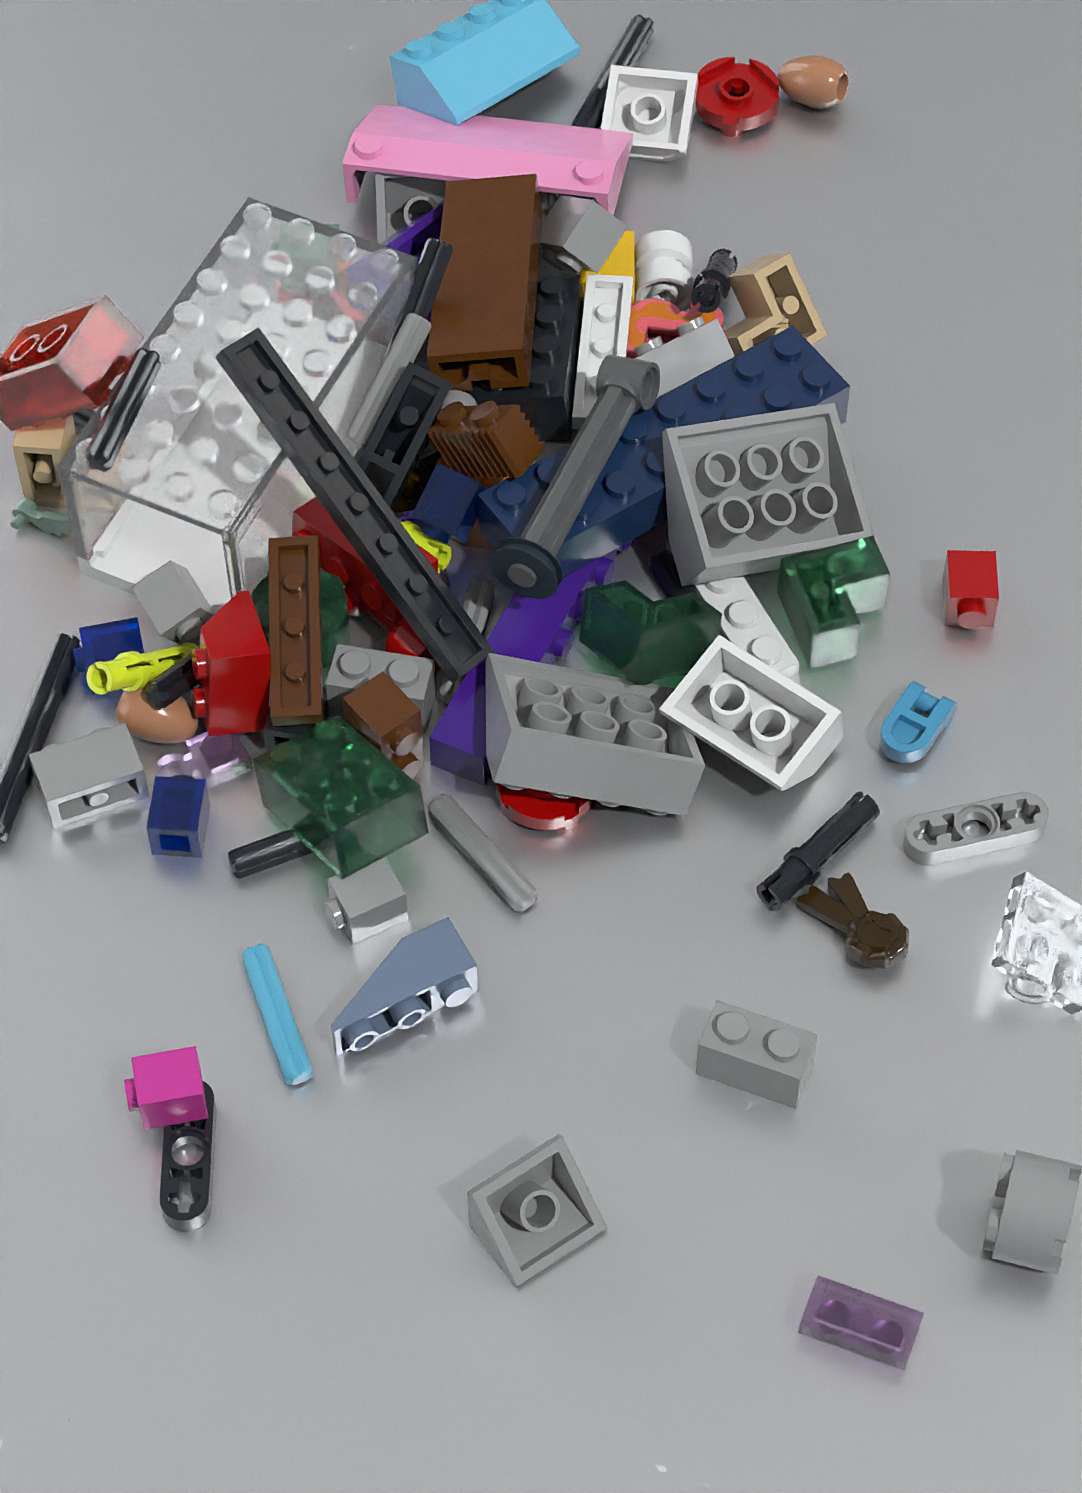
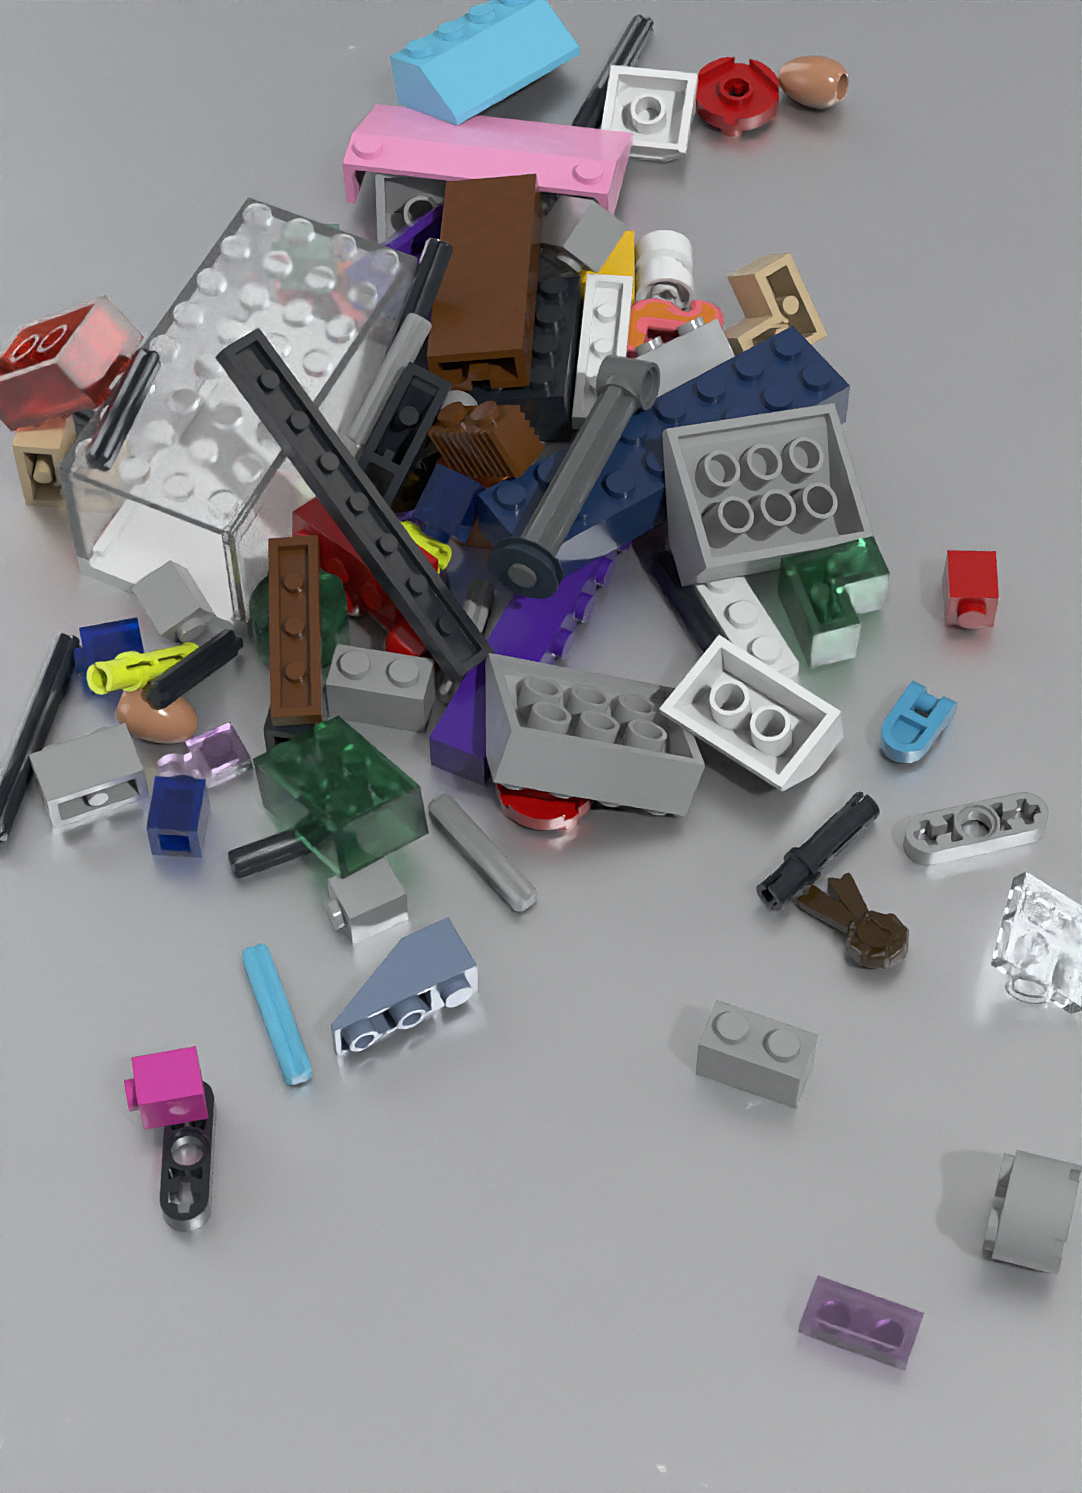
sand green piece [10,498,77,537] -> none
red slope [191,590,271,737] -> none
reddish brown brick [343,671,424,792] -> none
light grey slope [467,1134,607,1287] -> none
clear green brick [579,580,722,685] -> none
black pin [691,248,738,313] -> none

